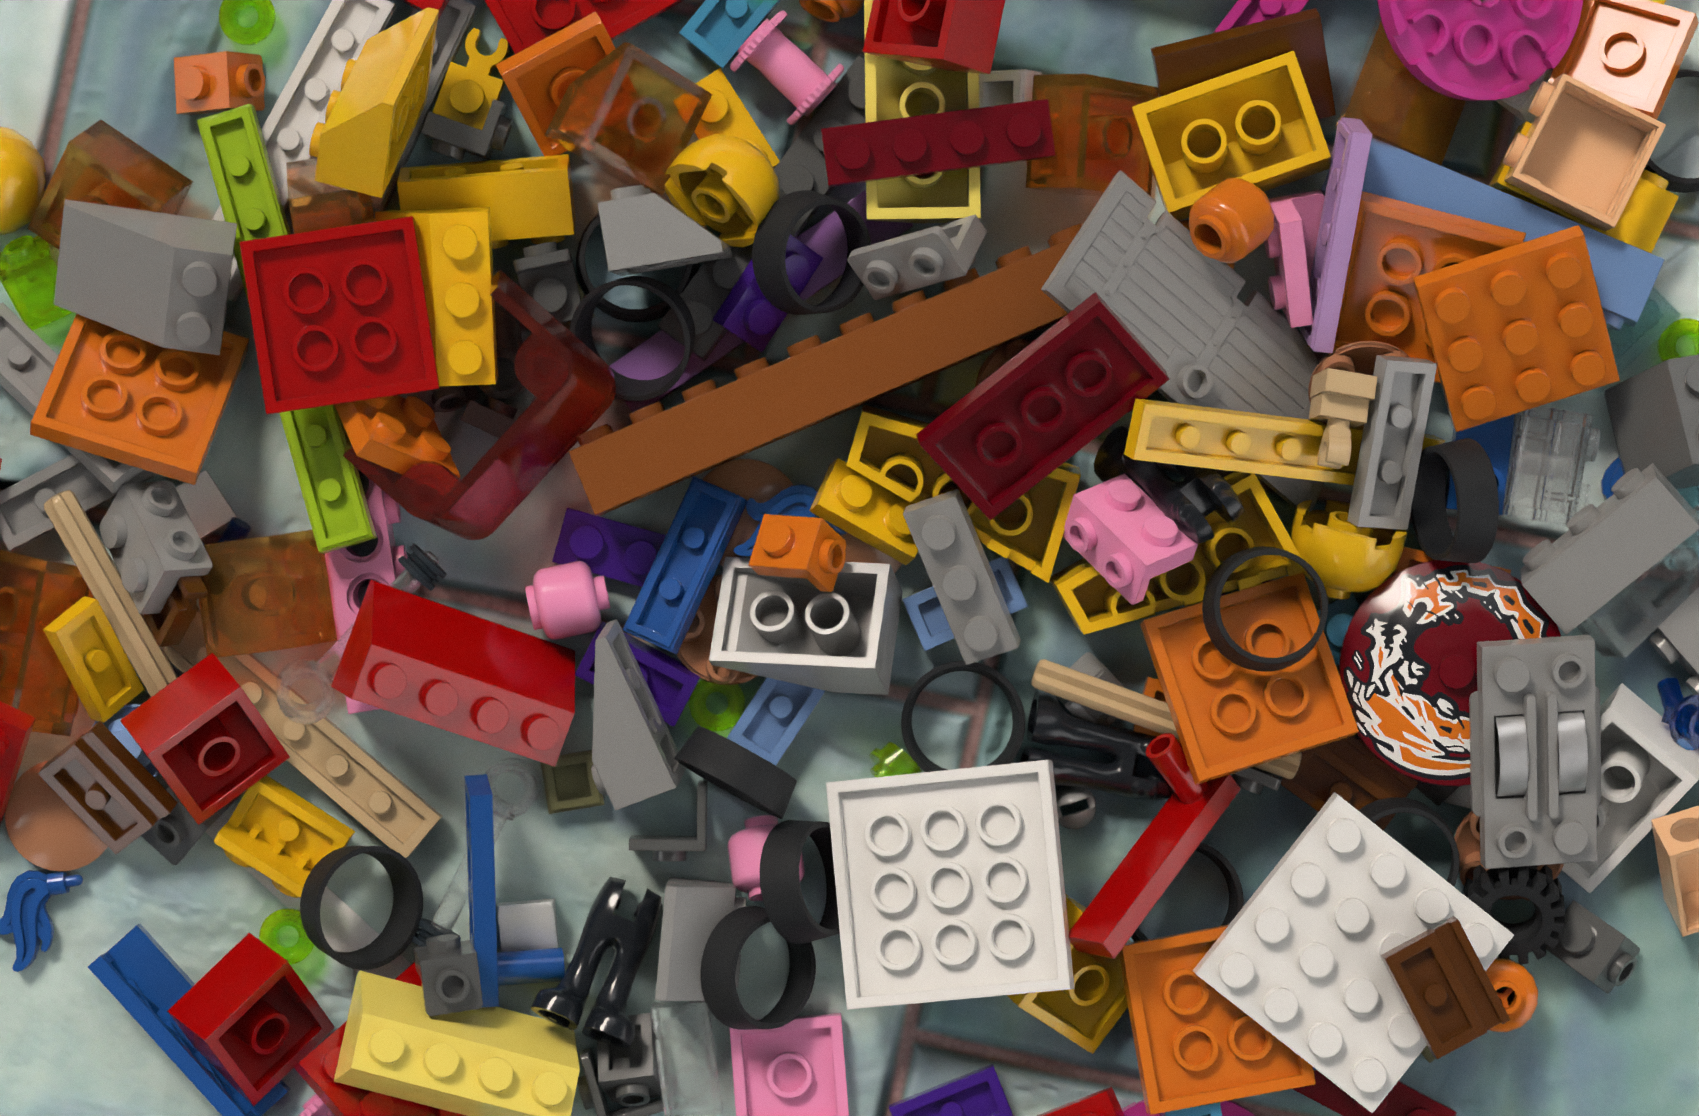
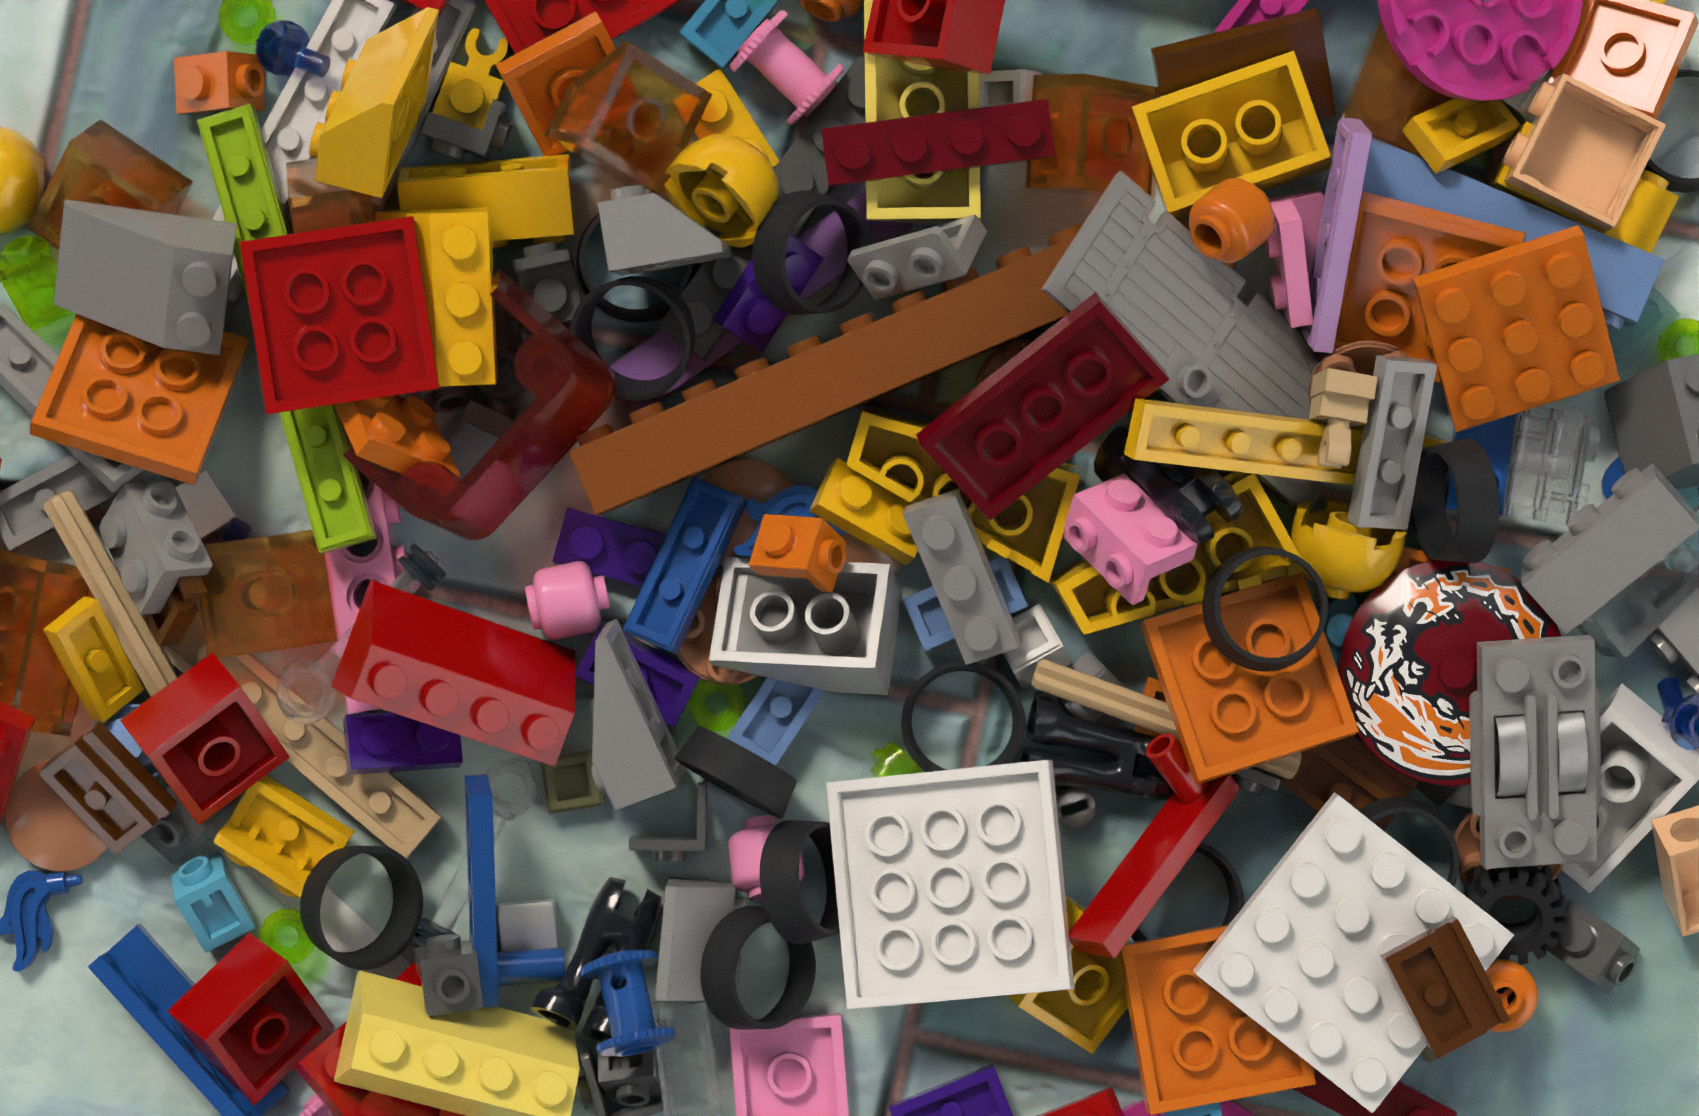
none -> medium azure bracket [171,852,256,953]
none -> clear blue plate [255,20,331,78]
none -> dark purple plate [343,712,463,775]
none -> blue hose [580,950,675,1056]
none -> white slope [1003,604,1071,689]
none -> yellow plate [1402,98,1521,174]

